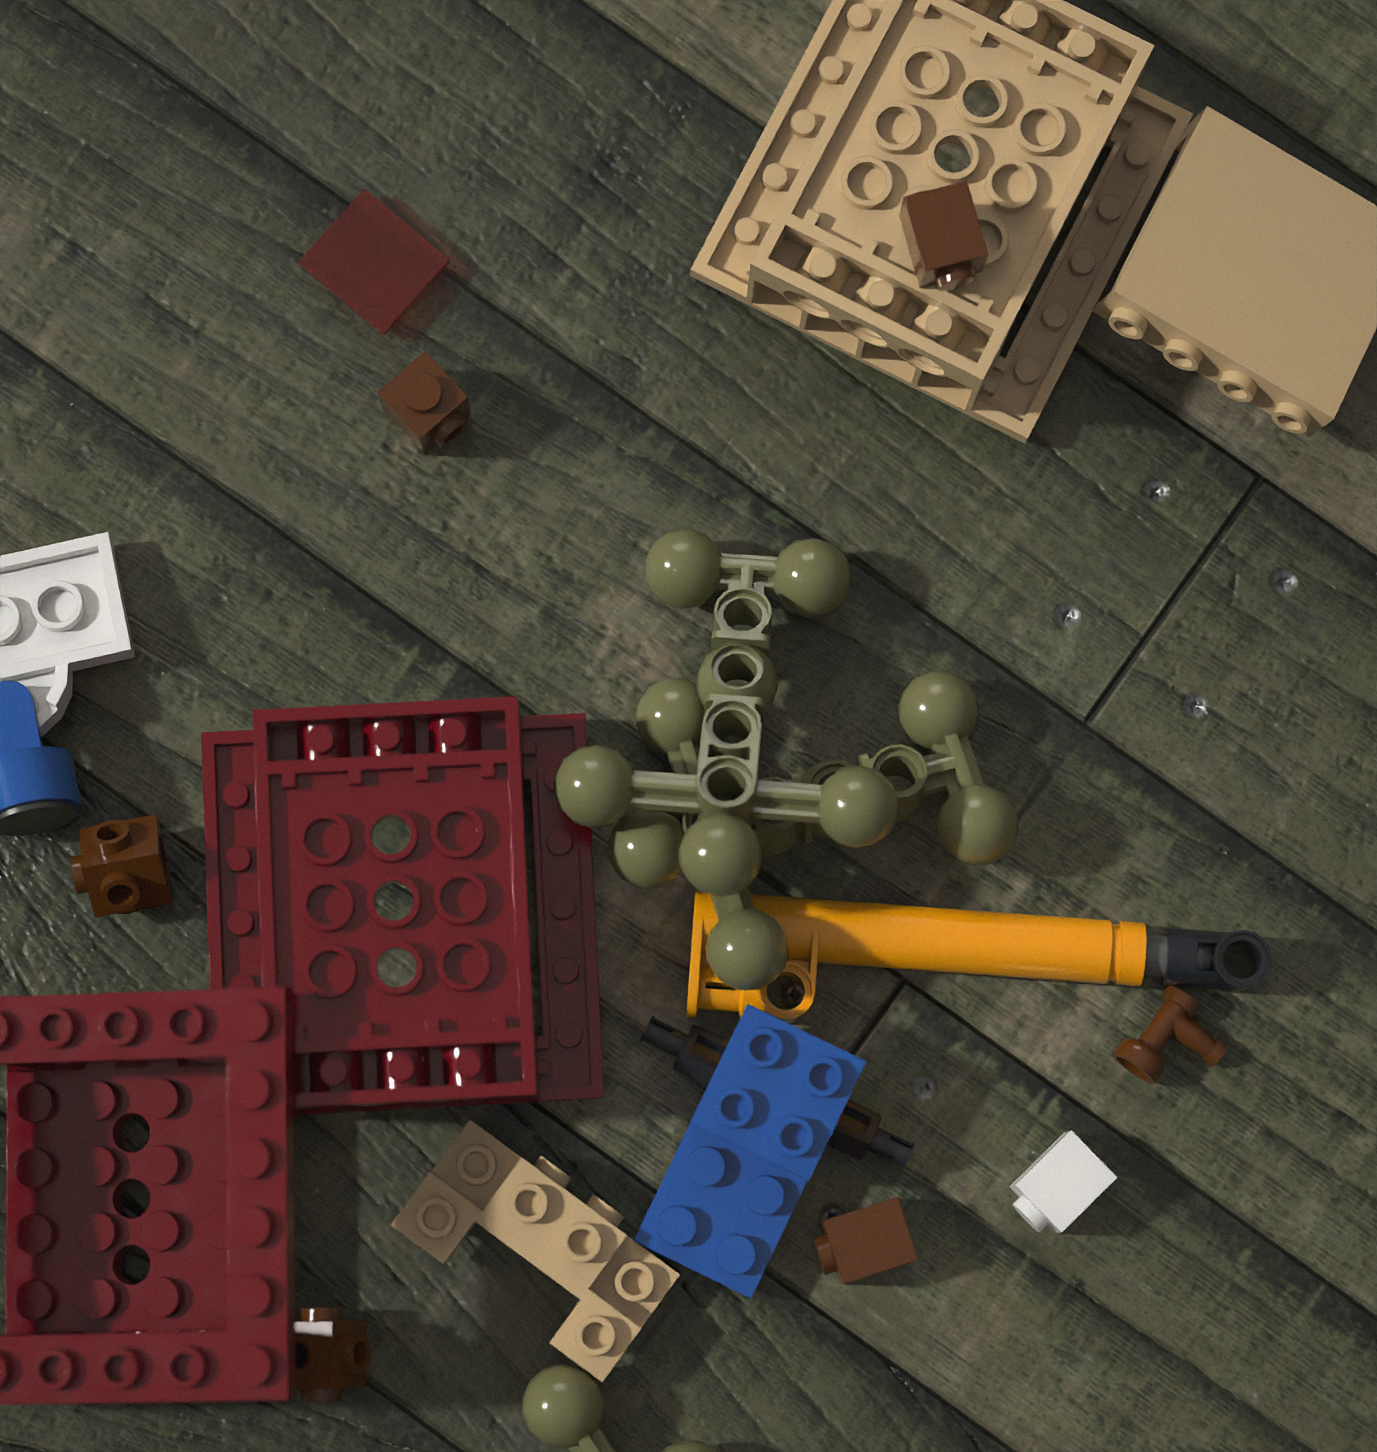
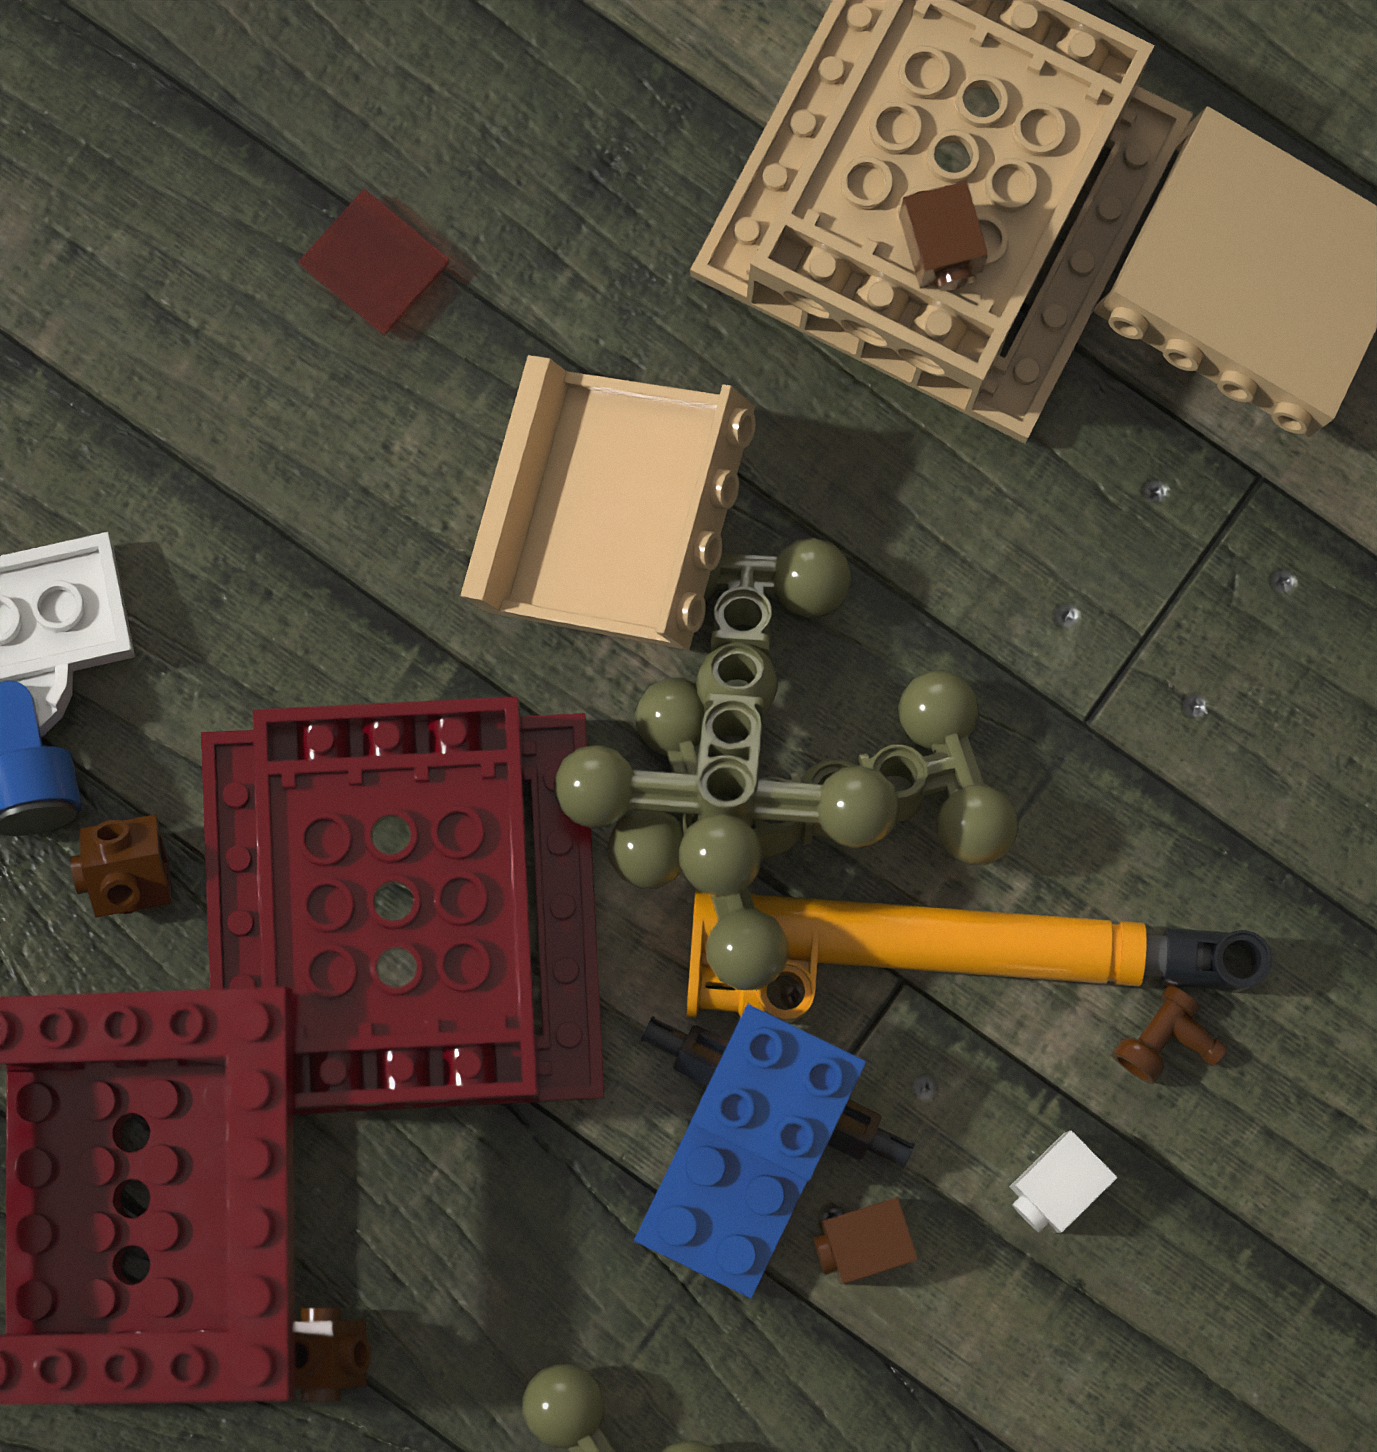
reddish brown brick [378,351,471,455] -> none
tan bracket [391,1120,680,1382] -> none
none -> tan panel [460,355,755,650]

